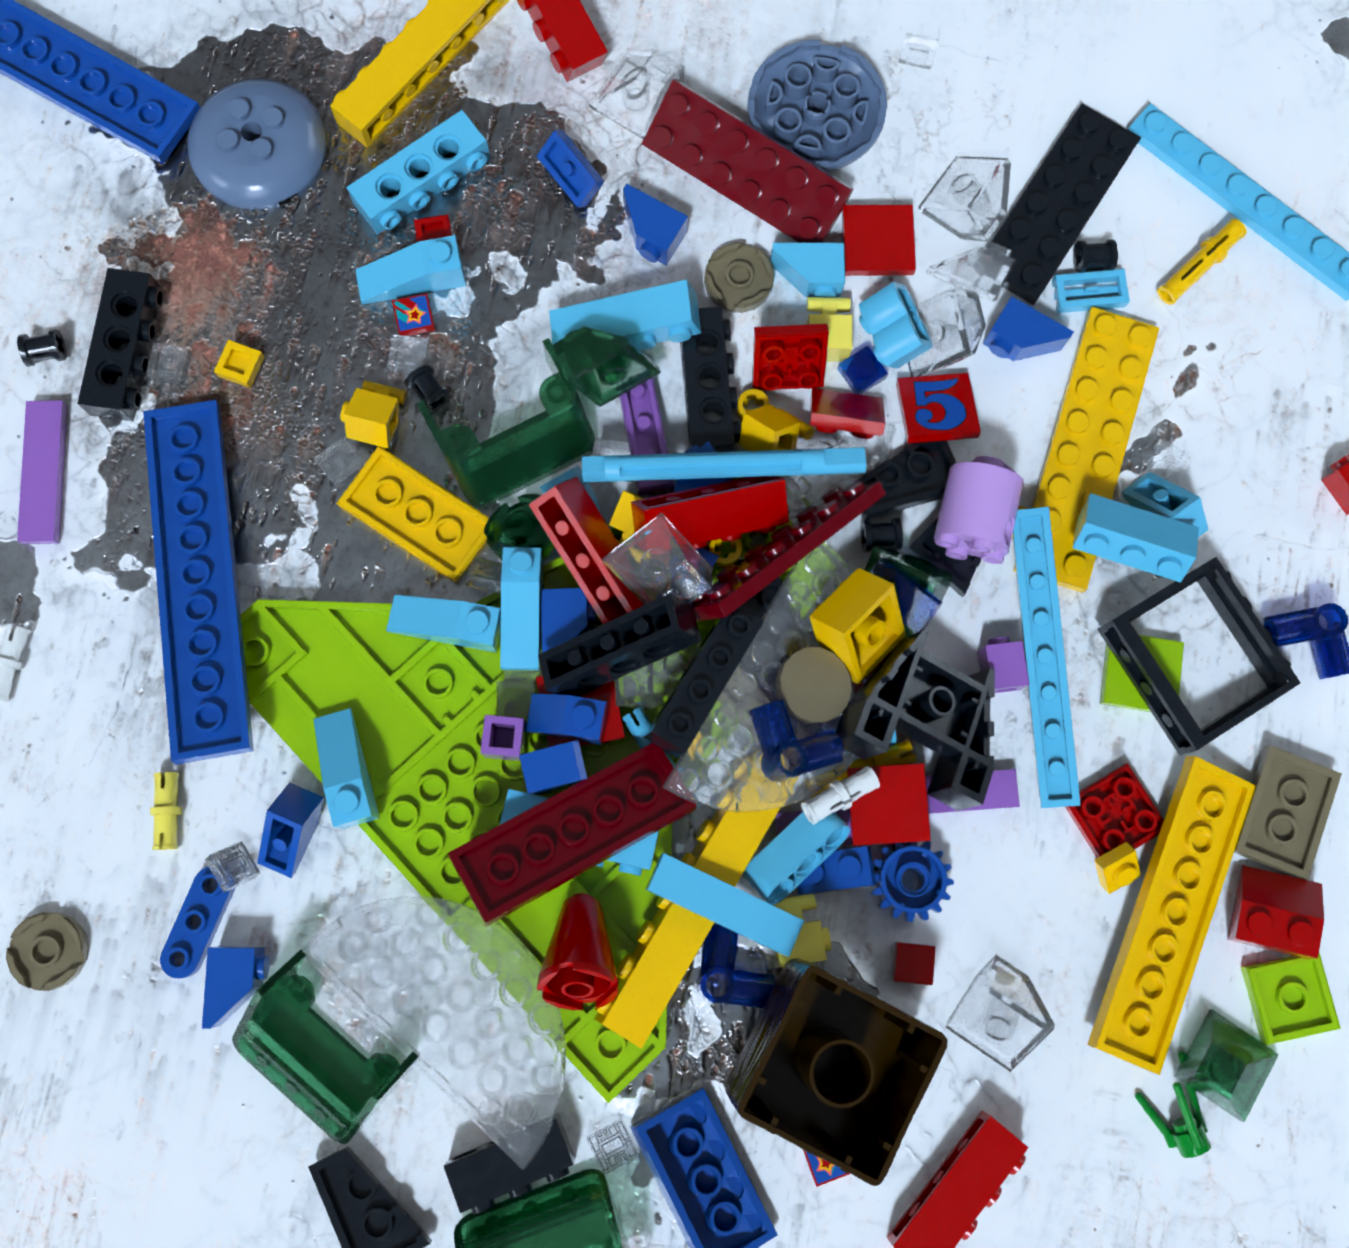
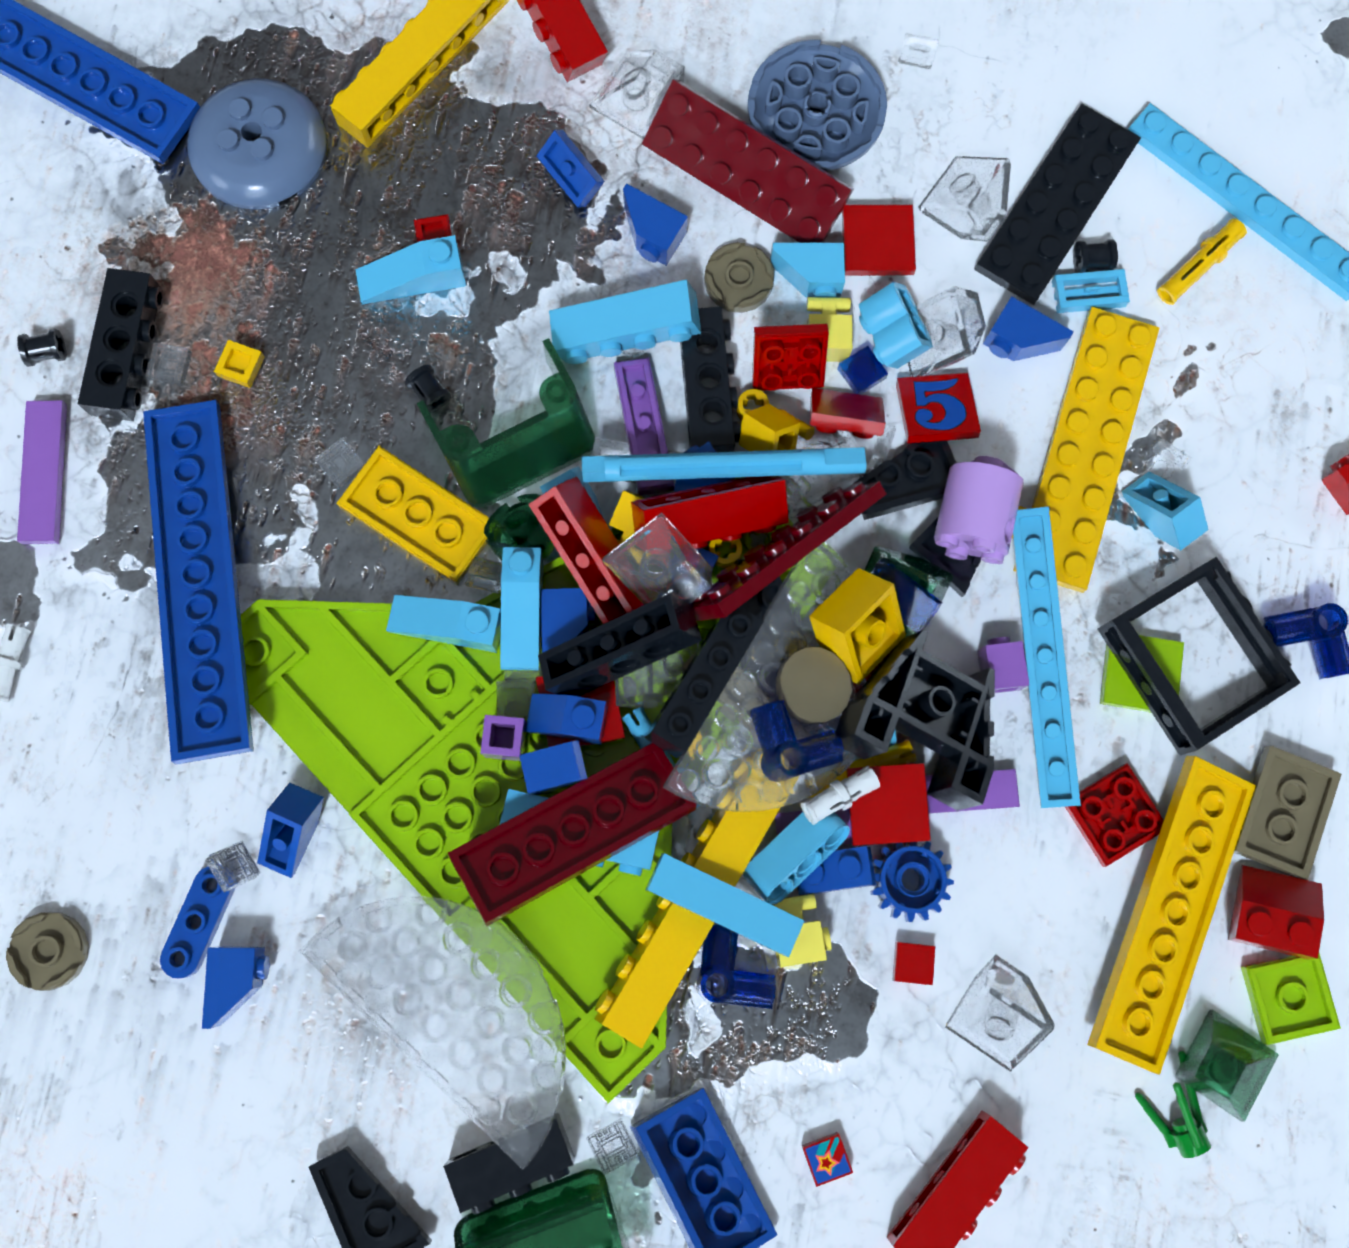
light yellow pin [150,772,182,850] -> none
clear green windscreen [232,950,419,1144] -> none
medium azure slope [313,708,380,829] -> none
yellow brick [340,380,407,448] -> none
medium azure brick [346,110,490,235] -> none
clear tile [387,334,430,375] -> none
tile [392,293,436,338] -> none
red cone [537,893,619,1010] -> none
clear green slope [553,326,661,407] -> none
dark brown brick [725,958,948,1186] -> none
black bush [860,517,903,553] -> none
clear slope [926,242,1016,302] -> none
medium azure brick [1072,493,1199,583] -> none
yellow plate [1094,842,1141,894] -> none

